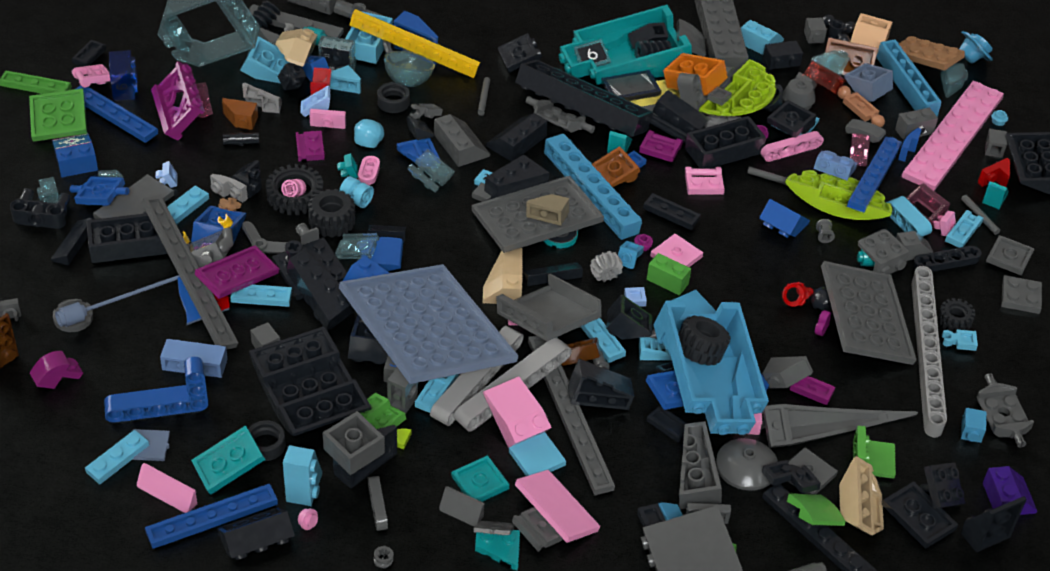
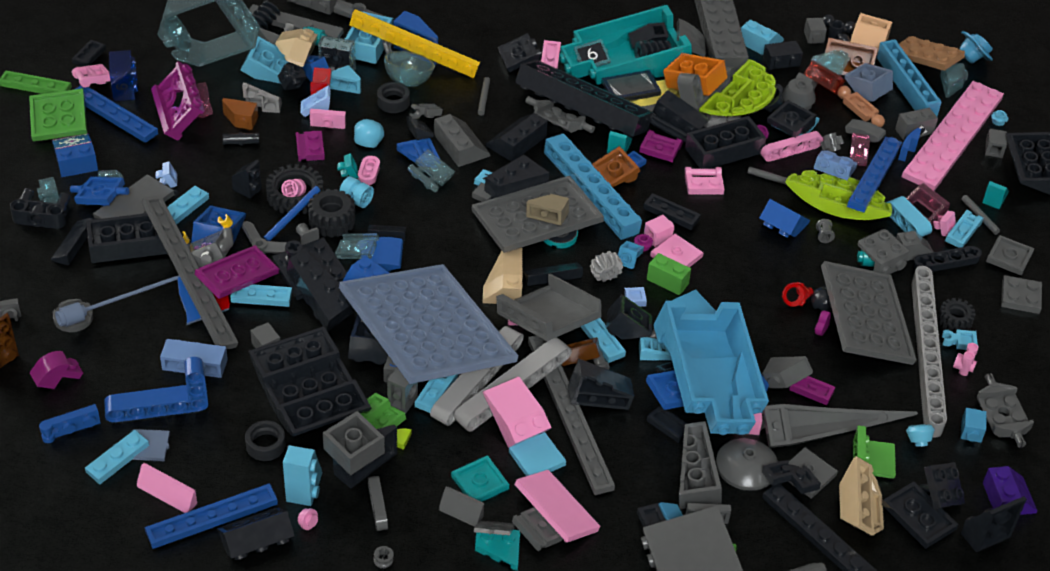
teal plate [191,426,266,494] -> none
light grey slope [210,174,248,203] -> none
medium nougat plant [218,198,241,211] -> none
black tyre [678,315,731,366] -> none
dark grey tile [707,87,732,106] -> none
bright green slope [787,494,846,526] -> none
red slope [978,158,1010,187] -> none
none -> blue plate [39,404,100,443]
none -> blue piece [264,186,321,241]
none -> bright pink slope [541,40,561,69]
none -> bright pink brick [644,215,674,247]
none -> dark grey gear [820,132,844,152]
none -> medium azure cone [906,424,935,446]
none -> bright pink plate [953,343,978,376]

